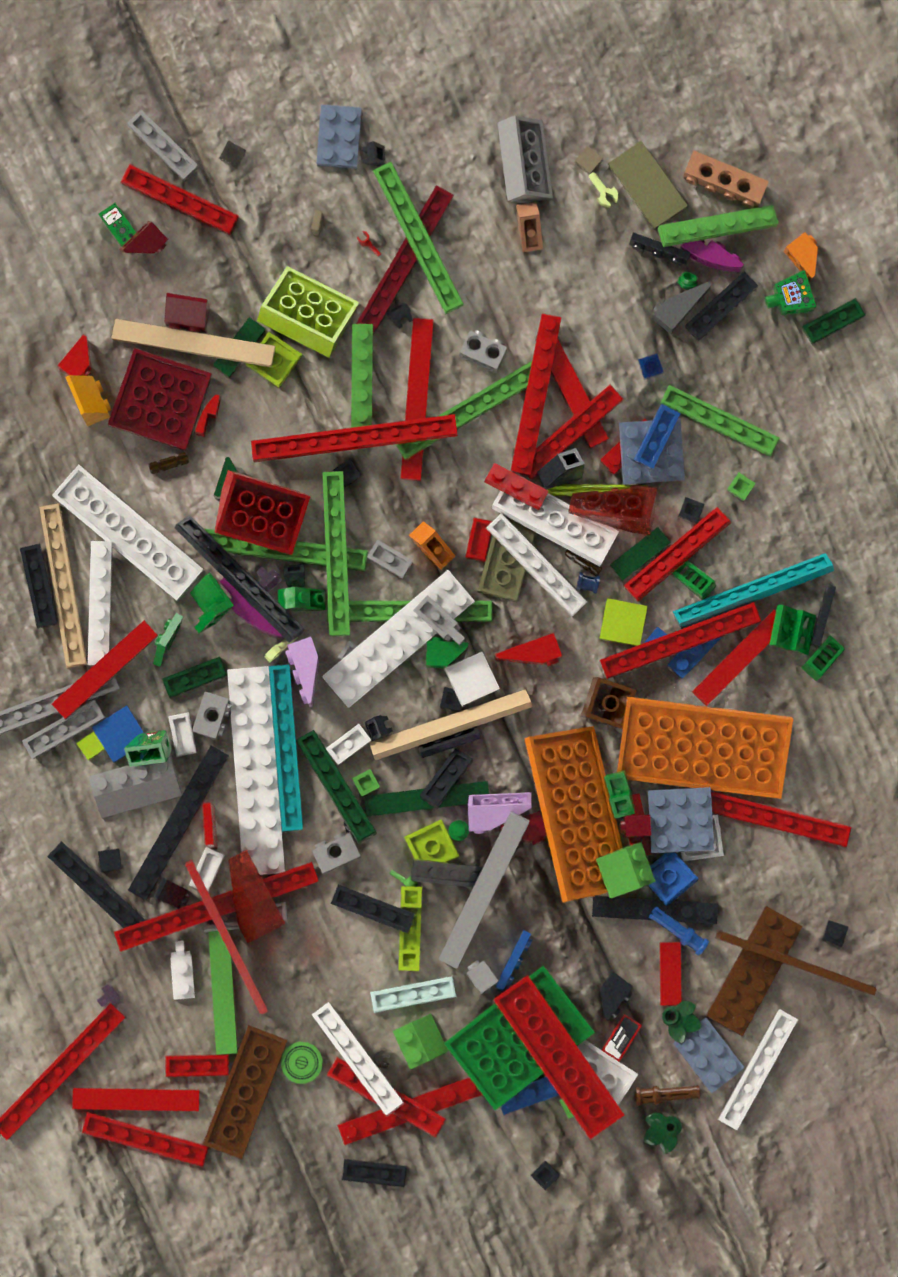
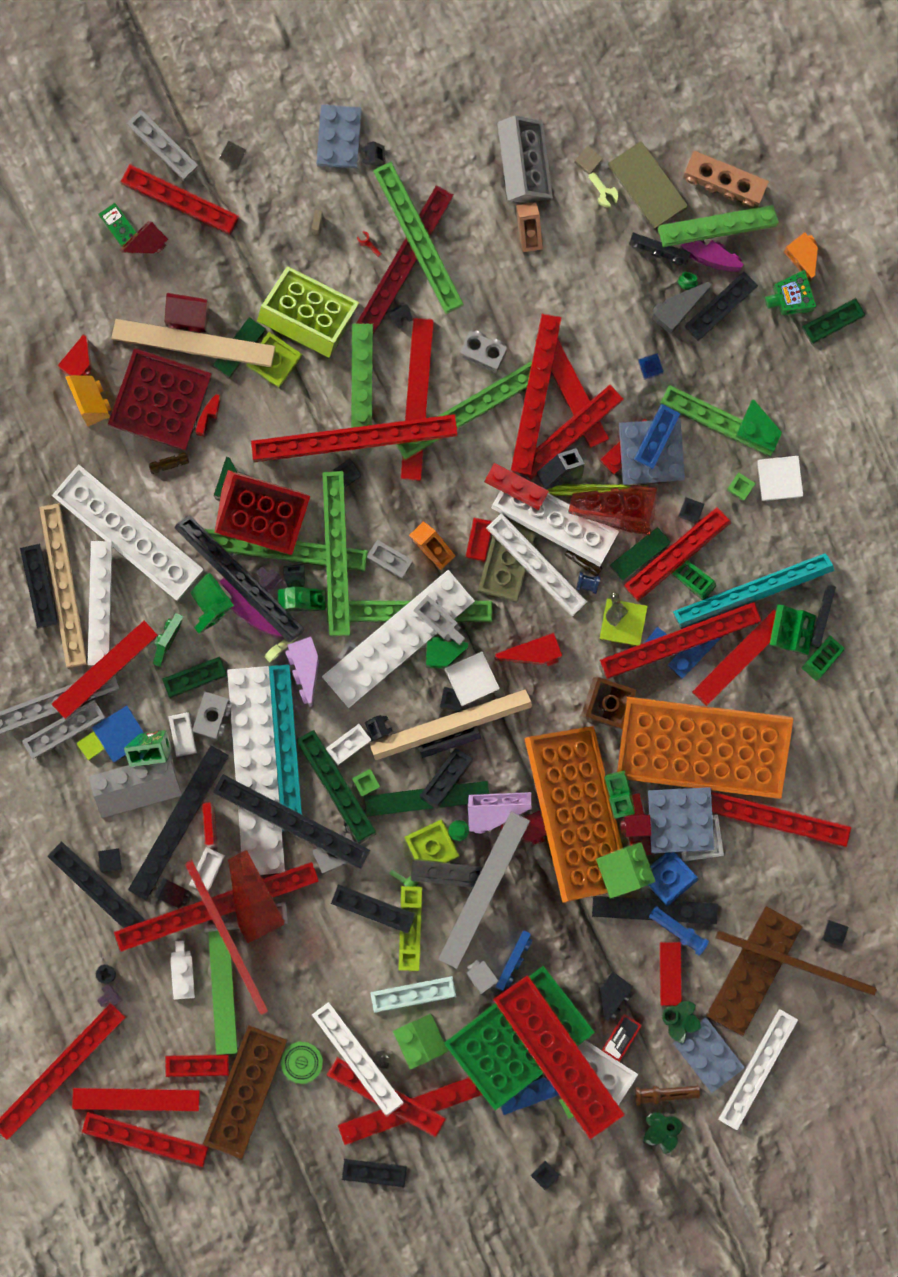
none -> black bush [95,965,116,984]
none -> black plate [213,774,371,869]
none -> clear smoke piece [606,593,628,626]
none -> green wing [736,399,782,452]
none -> white tile [757,456,803,501]

